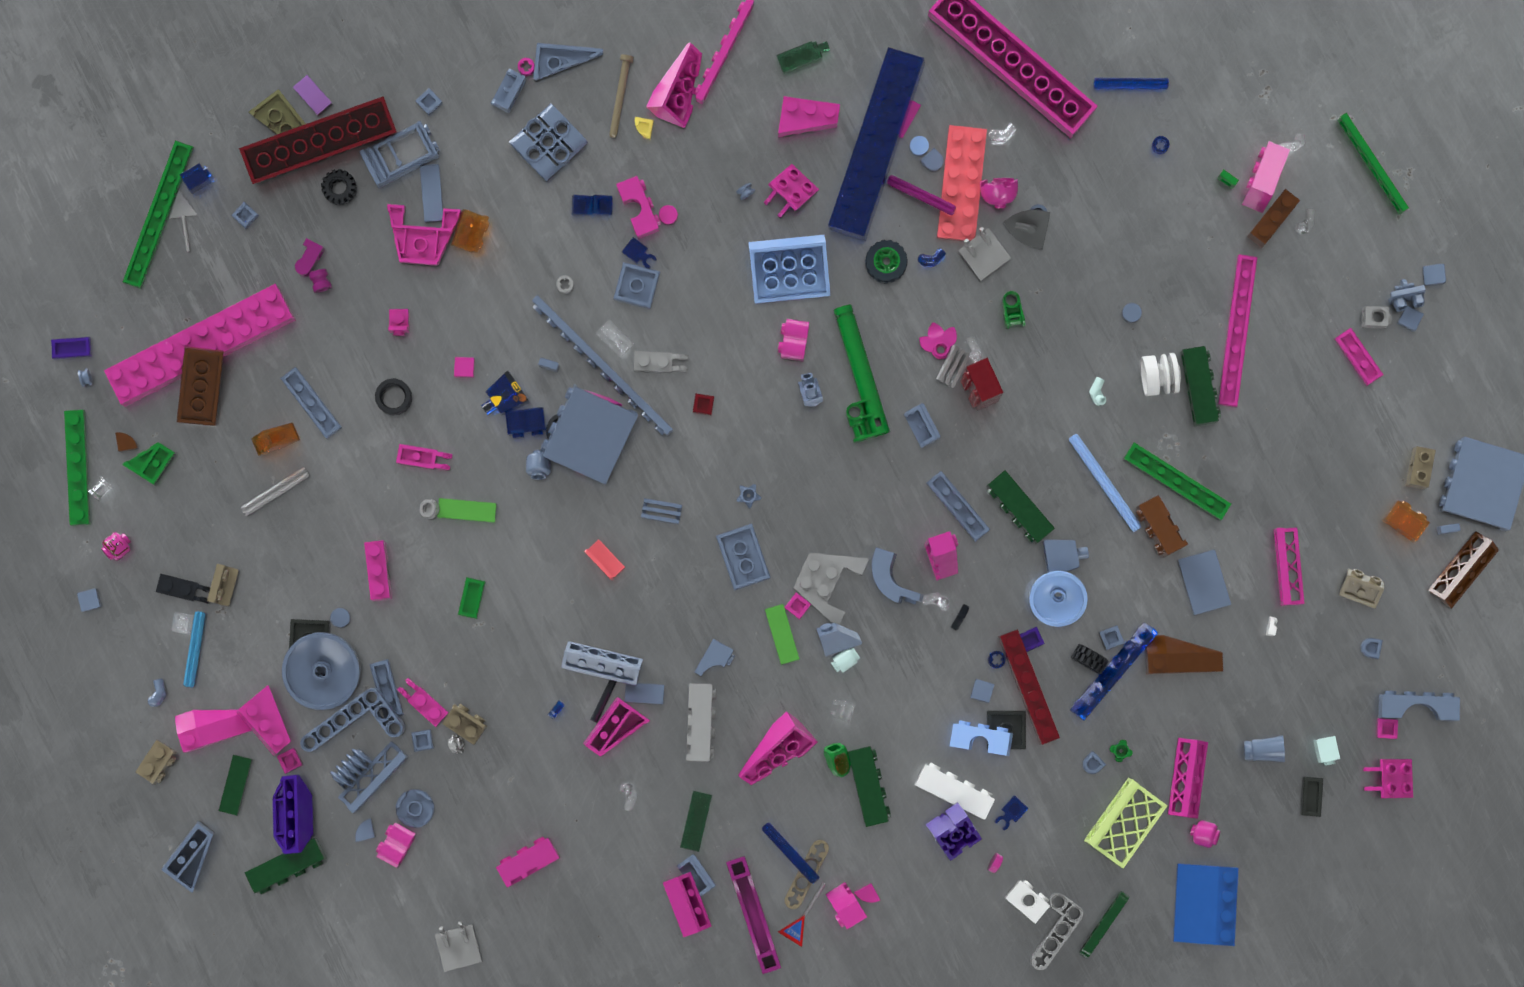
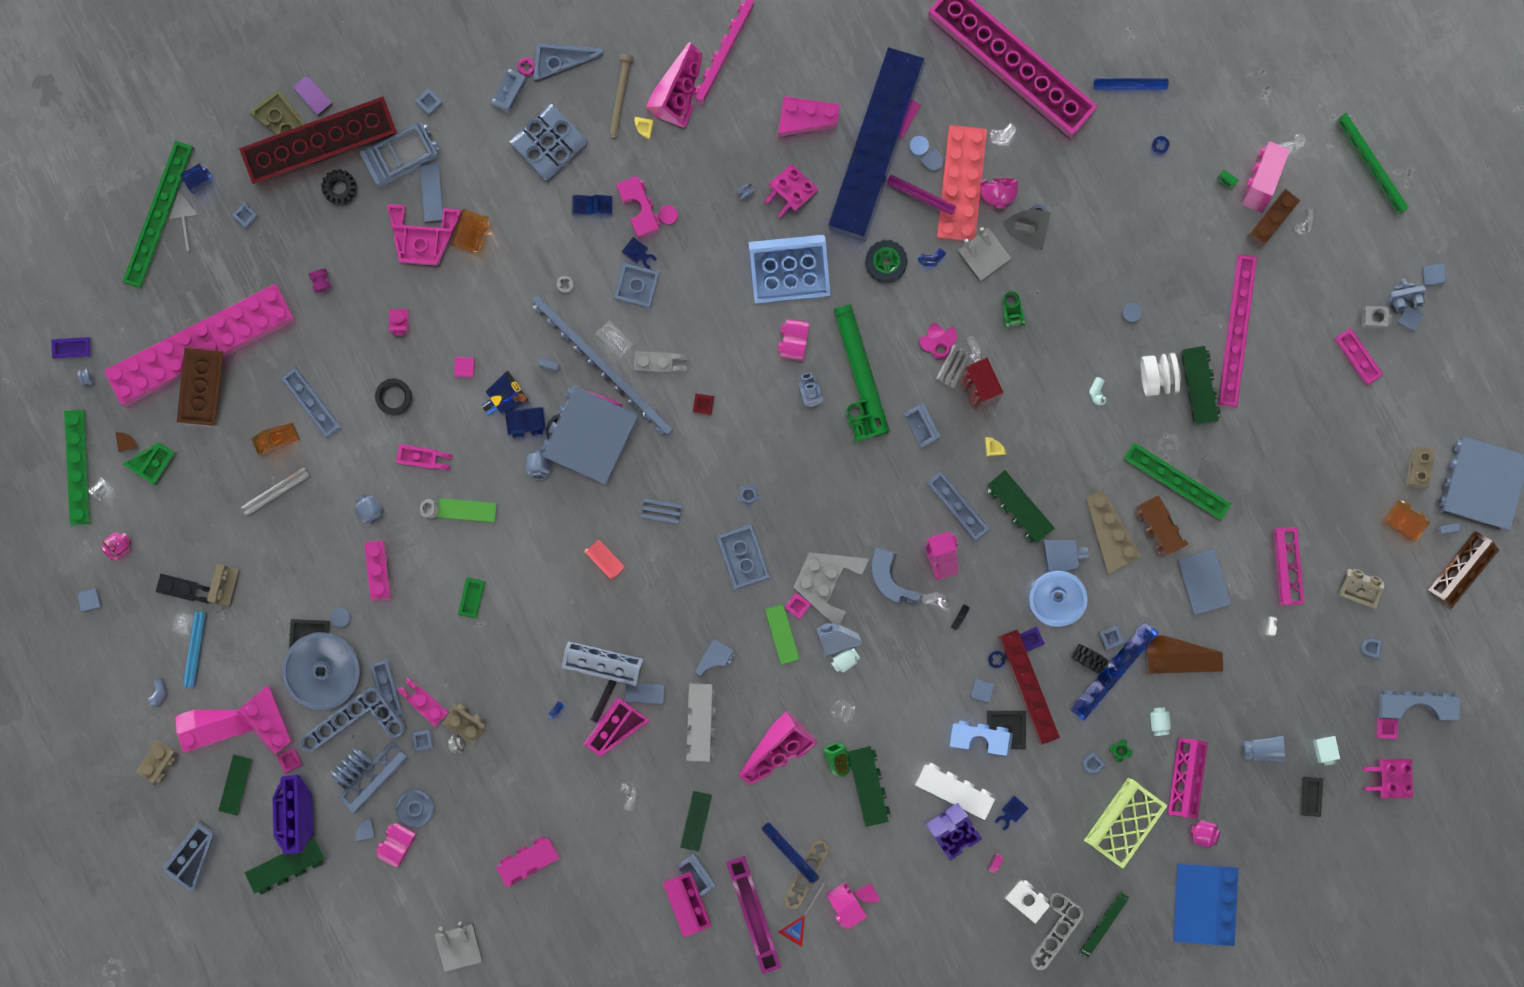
magenta leg [295,238,325,277] -> none
clear green hinge [776,41,830,74] -> none
light blue axle [1069,434,1141,532] -> none
none -> sand blue head [354,495,383,524]
none -> light yellow tile [985,437,1006,457]
none -> dark tan wing [1086,489,1142,575]
none -> light aqua brick [1150,707,1171,736]

